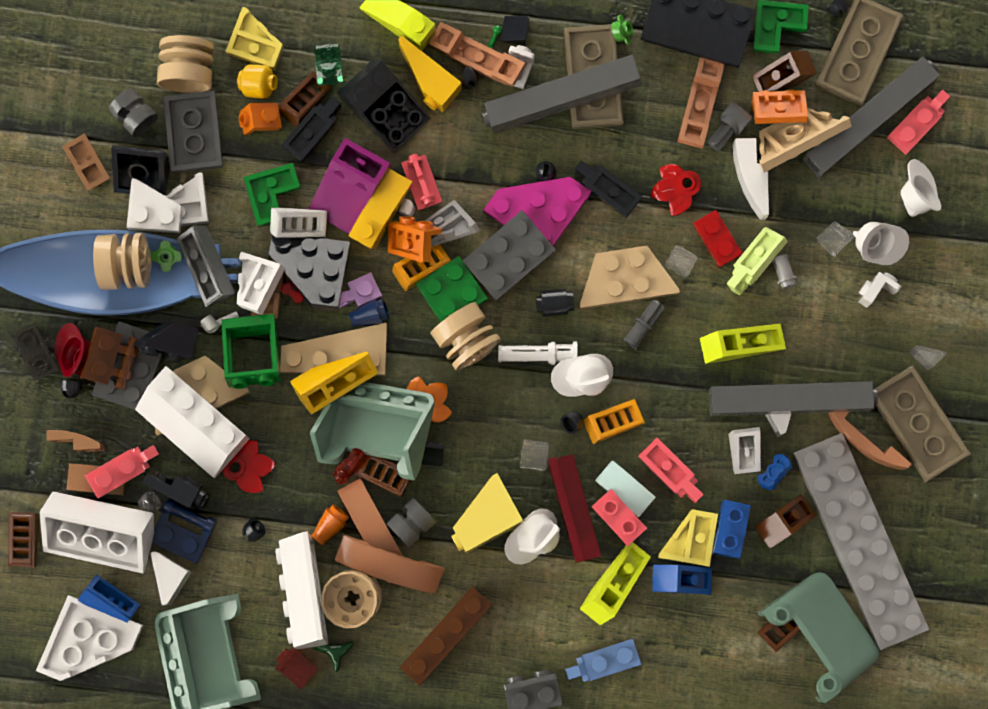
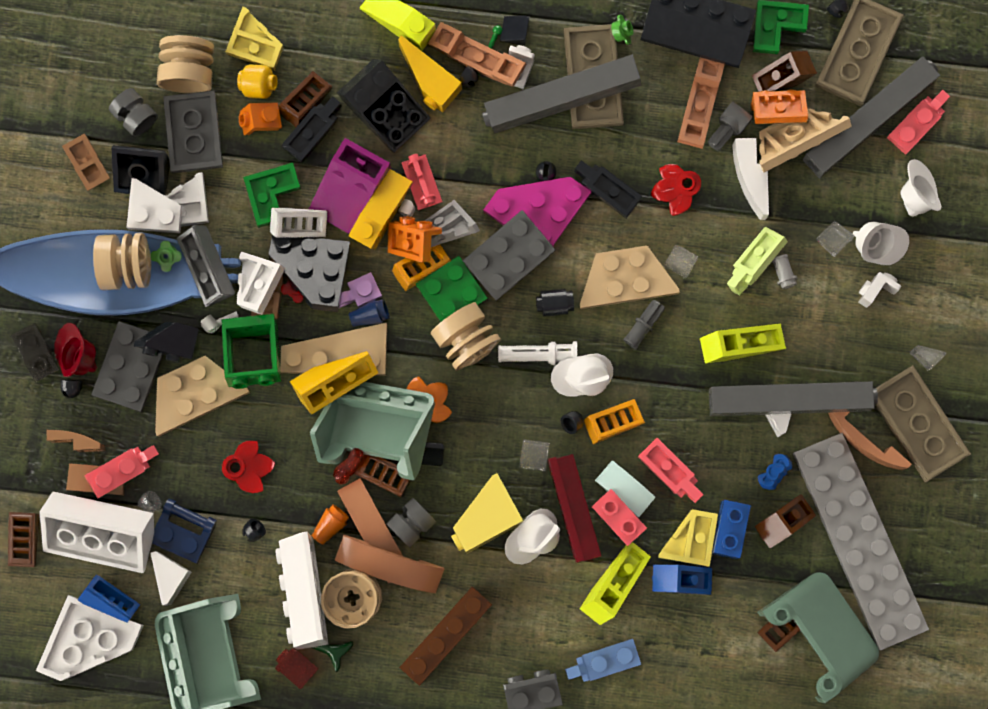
reddish brown plate [80,327,139,390] -> none
white slope [135,366,250,479] -> none
black plate [142,472,211,512] -> none
clear green bracket [314,43,343,86] -> none
red plate [693,210,743,268] -> none
white slope [728,427,761,474] -> none

